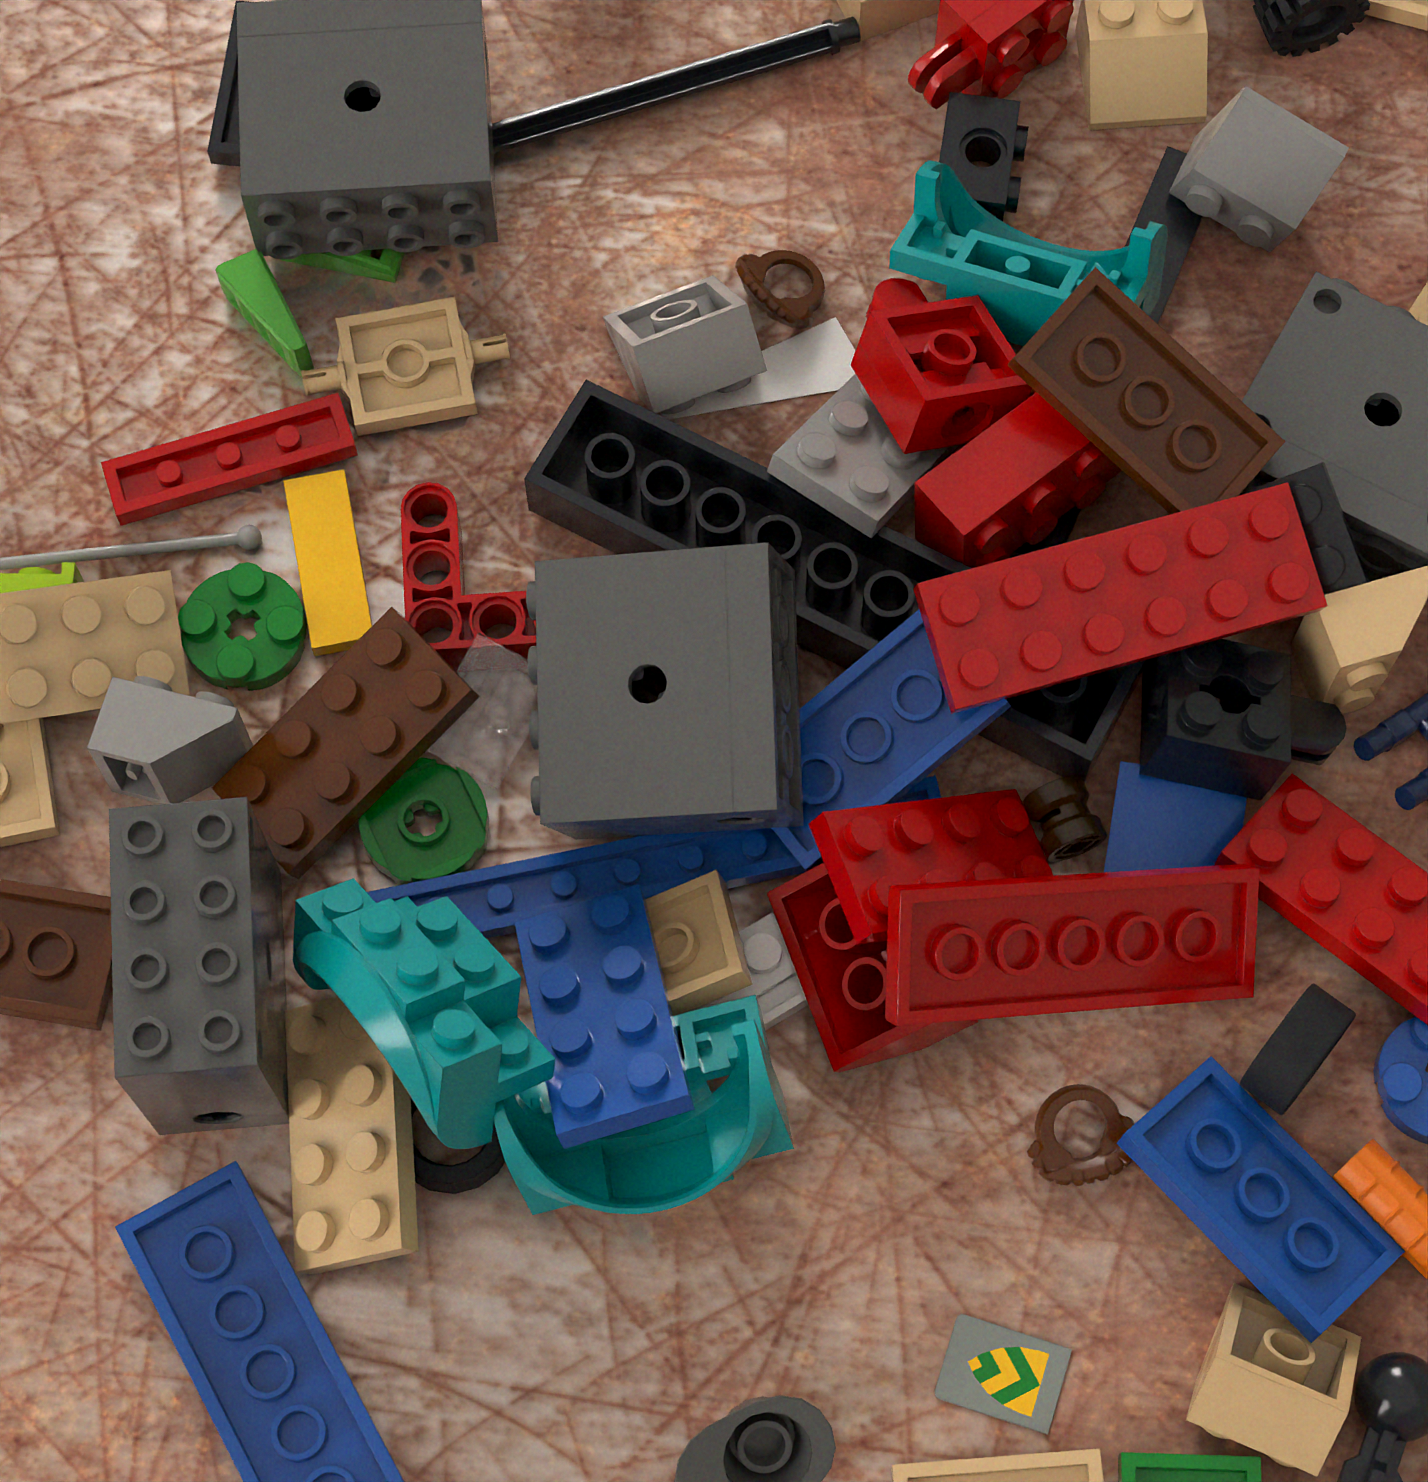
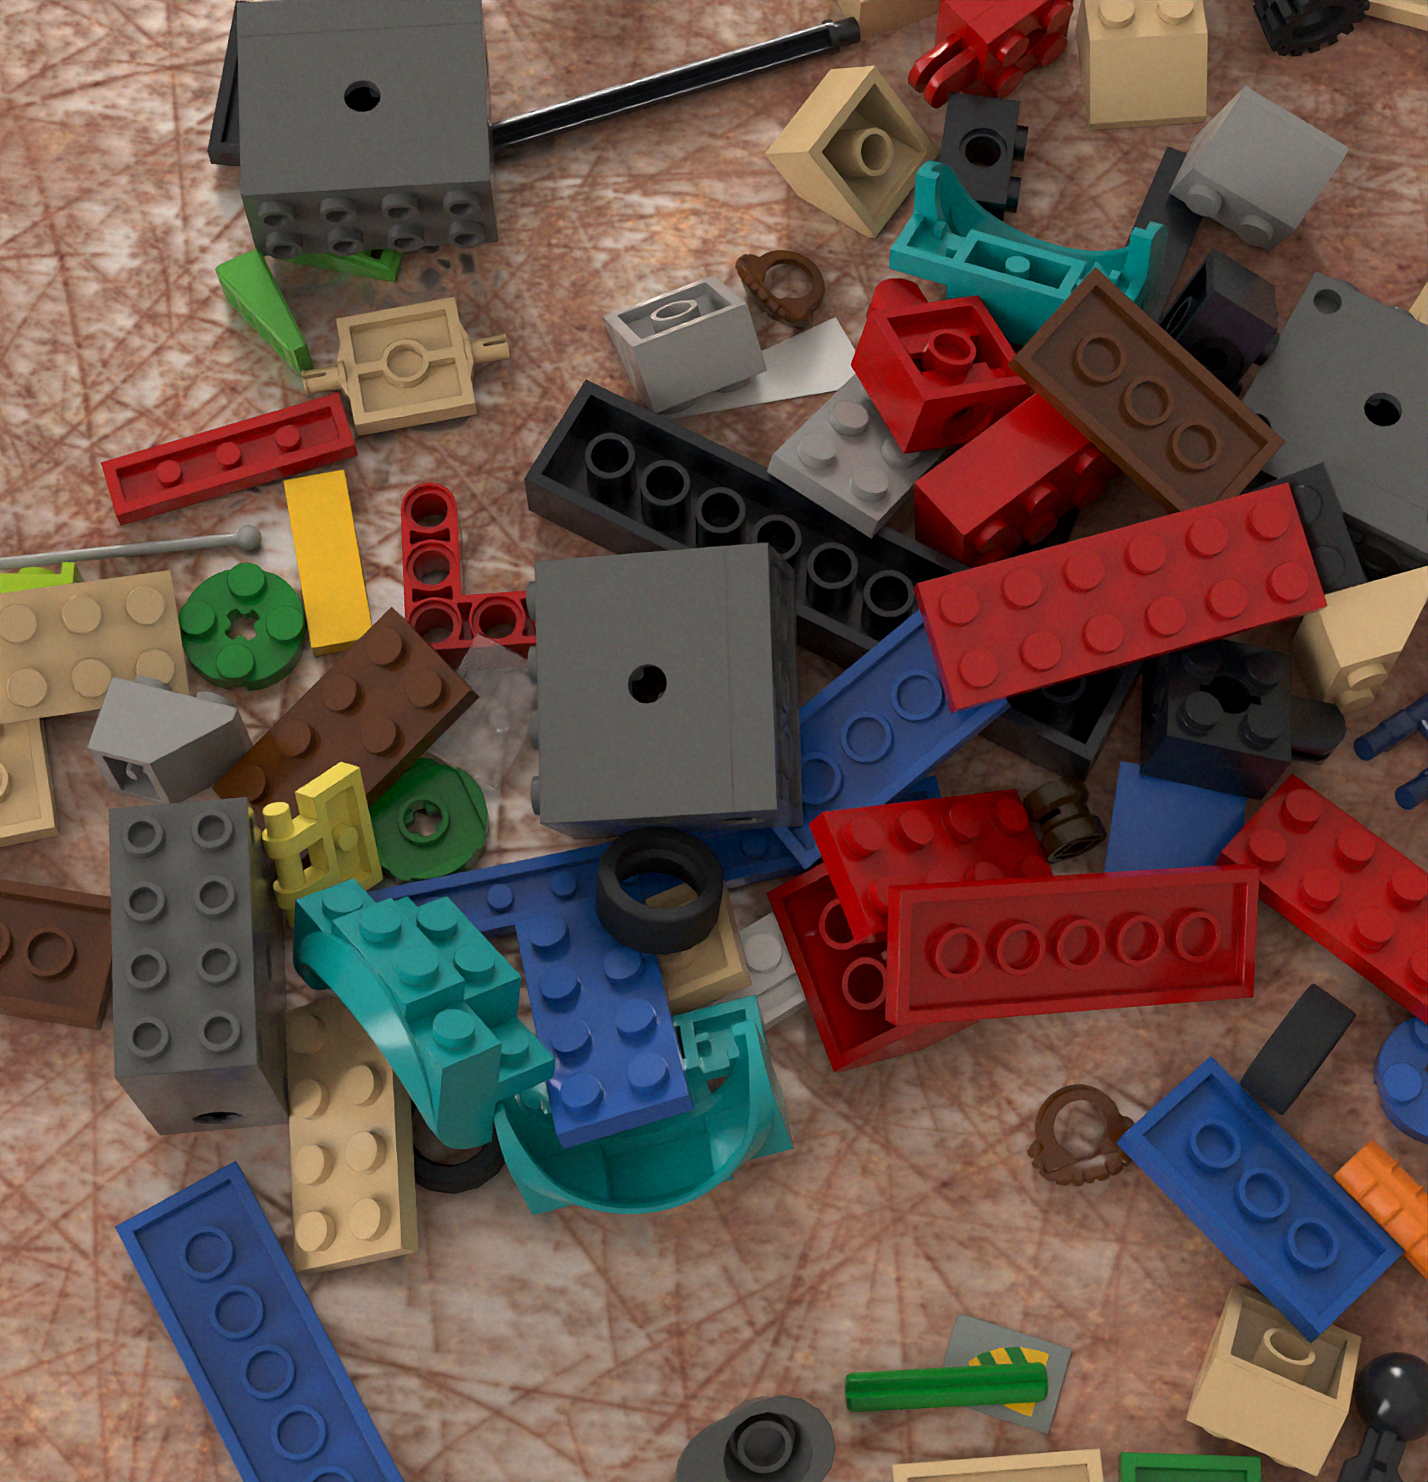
none -> light yellow plate [261,762,383,928]
none -> black tyre [594,826,724,955]
none -> tan slope [765,66,940,238]
none -> green axle [844,1362,1048,1412]
none -> black brick [1158,247,1280,397]

